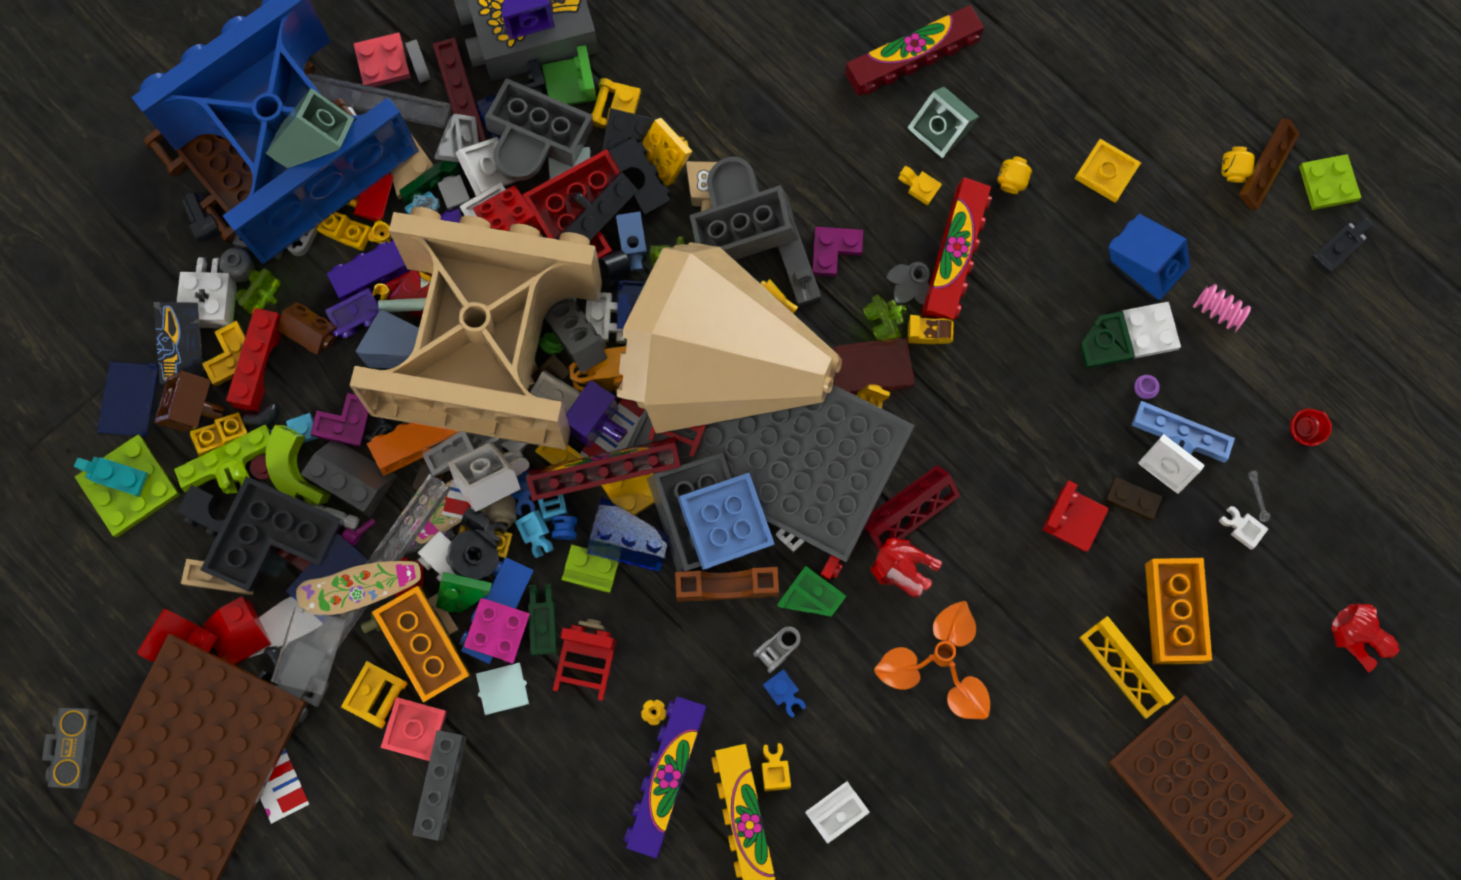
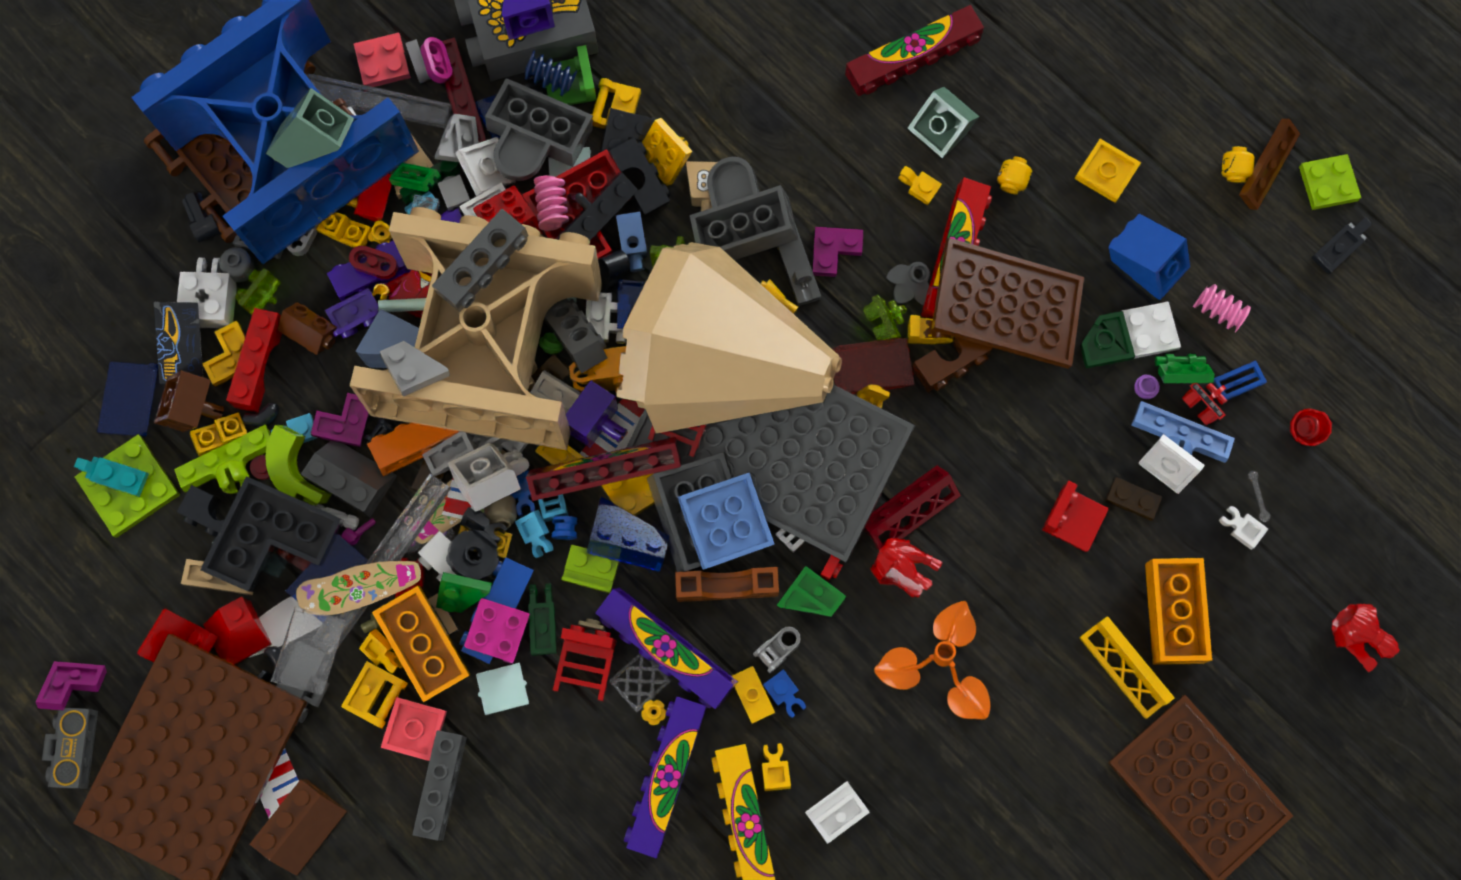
none -> magenta plate [36,661,107,711]
none -> reddish brown slope [249,779,348,876]
none -> dark red plate [349,245,398,279]
none -> yellow plate [359,629,403,674]
none -> light grey wing [380,341,450,397]
none -> green tile [389,163,440,192]
none -> dark pink plate [420,37,452,83]
none -> dark grey brick [432,209,529,312]
none -> dark blue piece [525,50,578,97]
none -> bright pink piece [534,175,569,231]
none -> brick [595,587,738,709]
none -> clear window [609,653,671,712]
none -> yellow plate [732,666,775,724]
none -> reddish brown arch [912,337,992,392]
none -> reddish brown plate [931,238,1084,369]
none -> green plate [1155,354,1215,383]
none -> red hips [1182,383,1228,425]
none -> blue tile [1213,361,1267,400]

